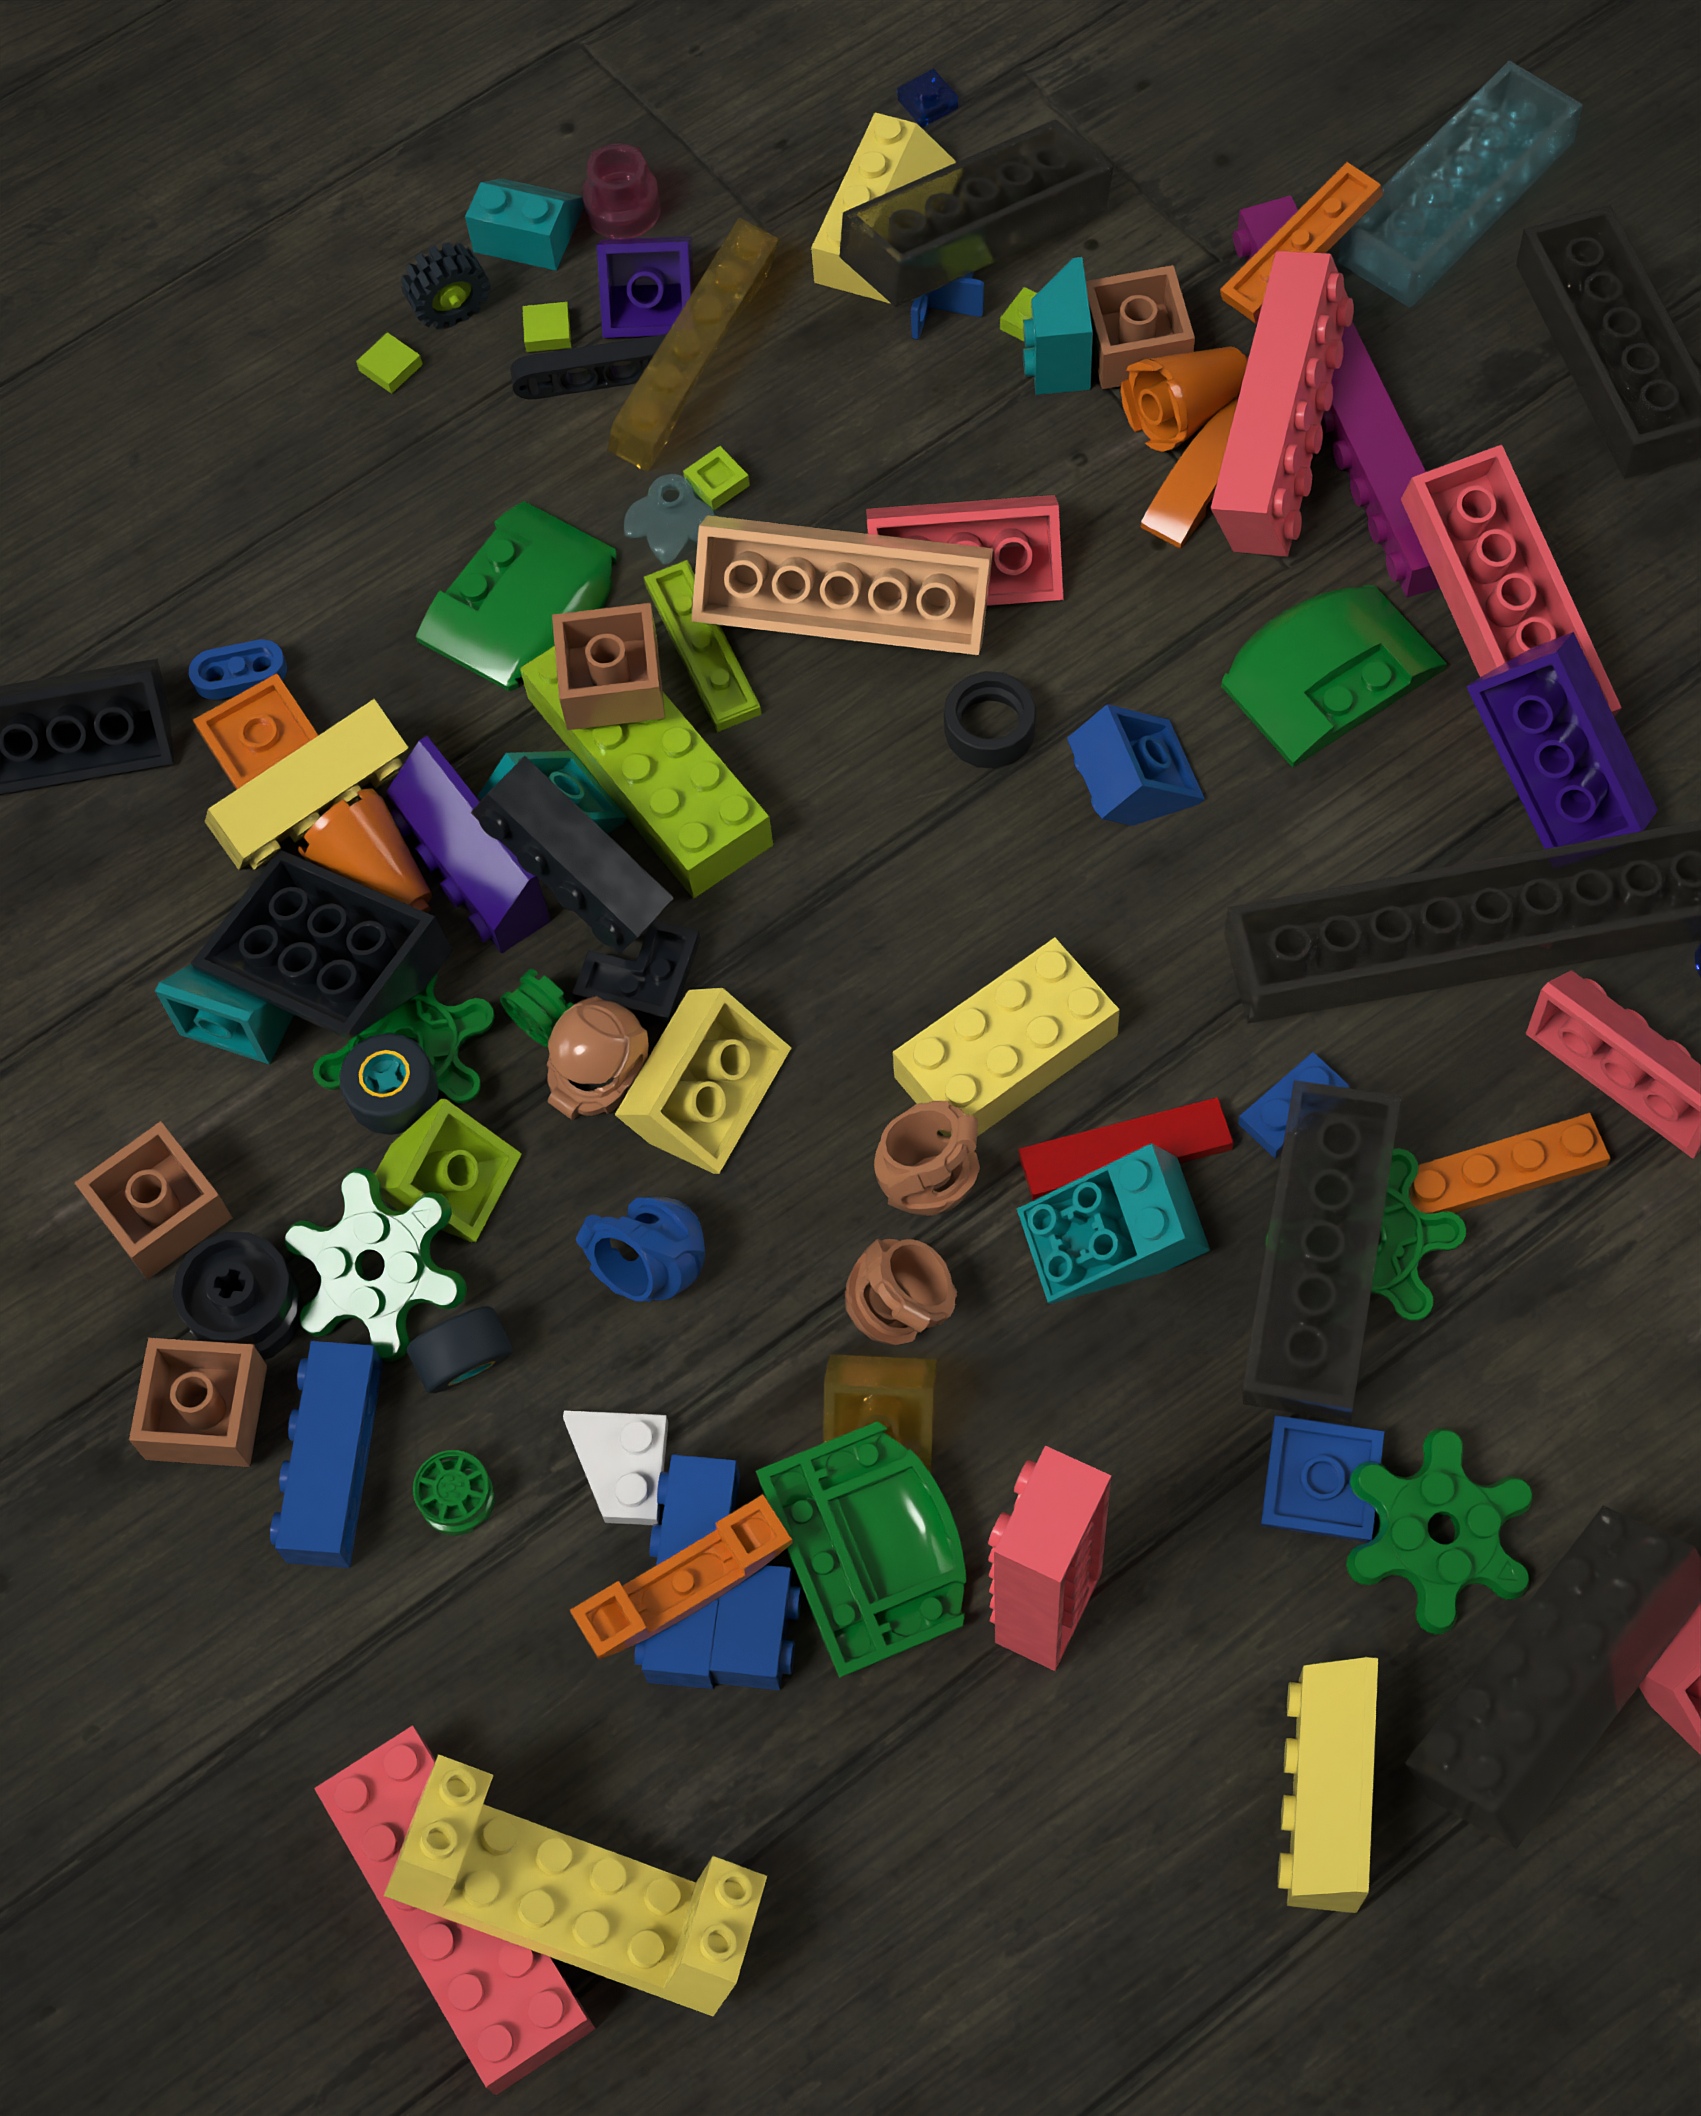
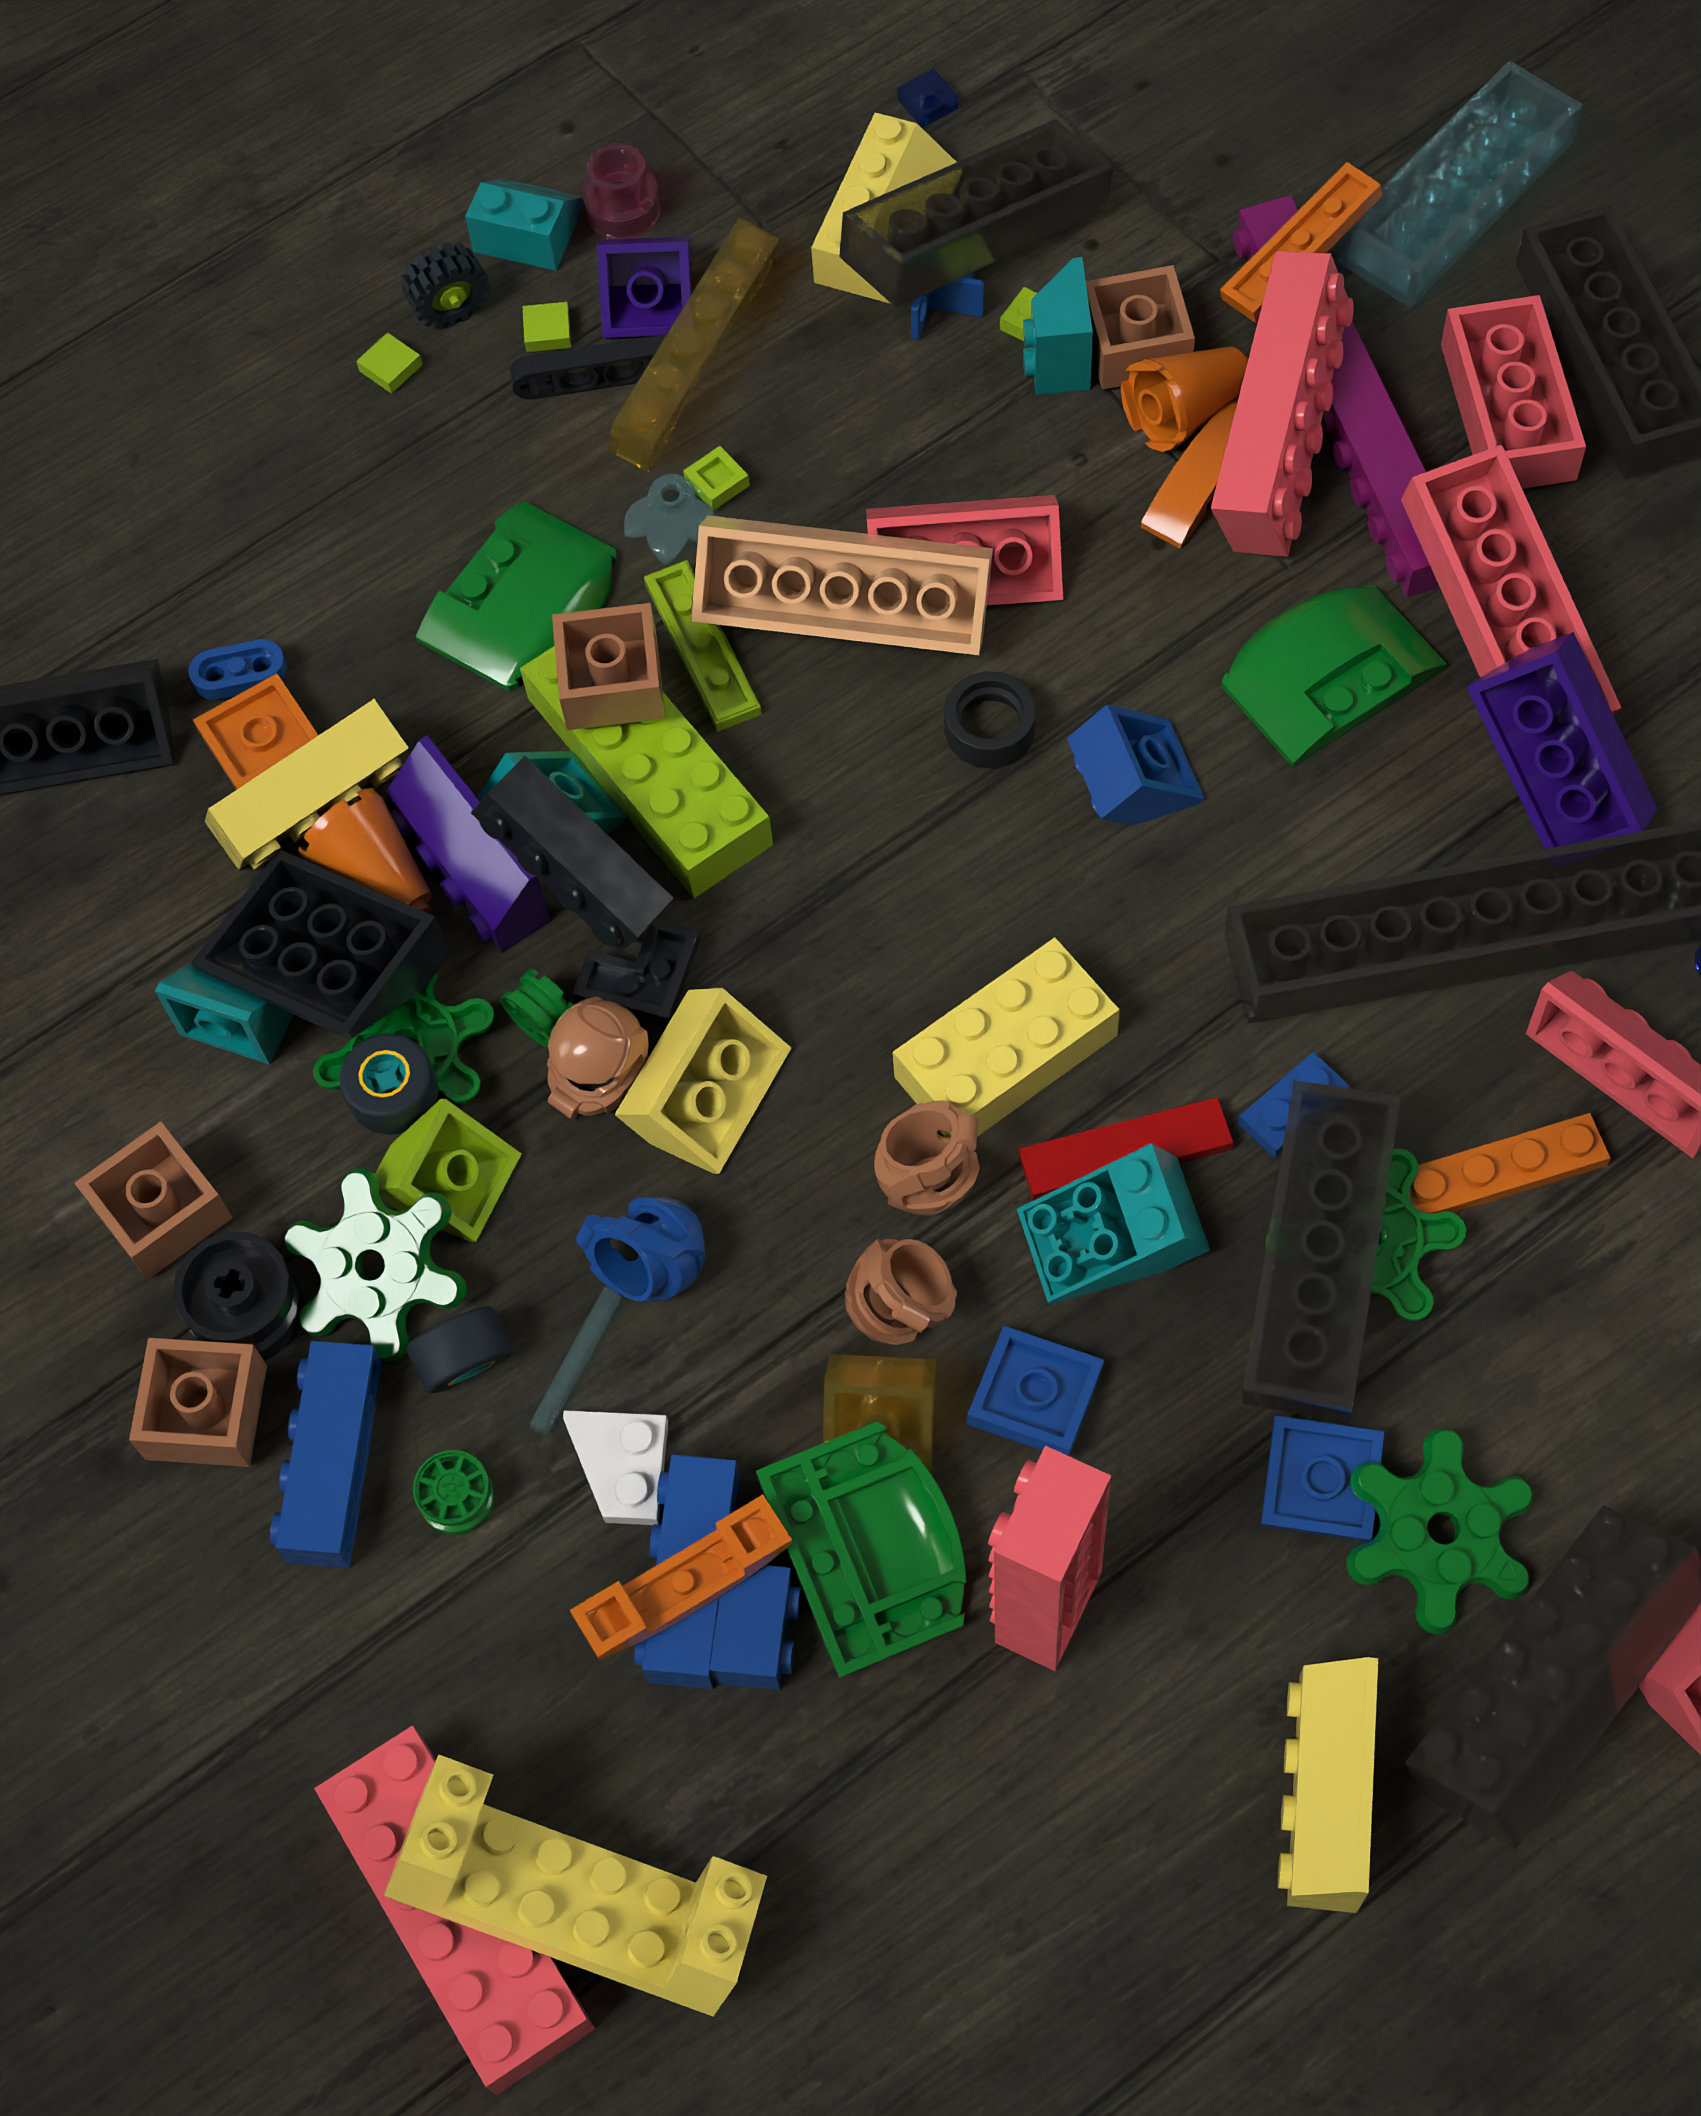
none -> clear light blue bar [529,1287,622,1435]
none -> blue plate [967,1326,1105,1456]
none -> coral brick [1441,295,1586,489]

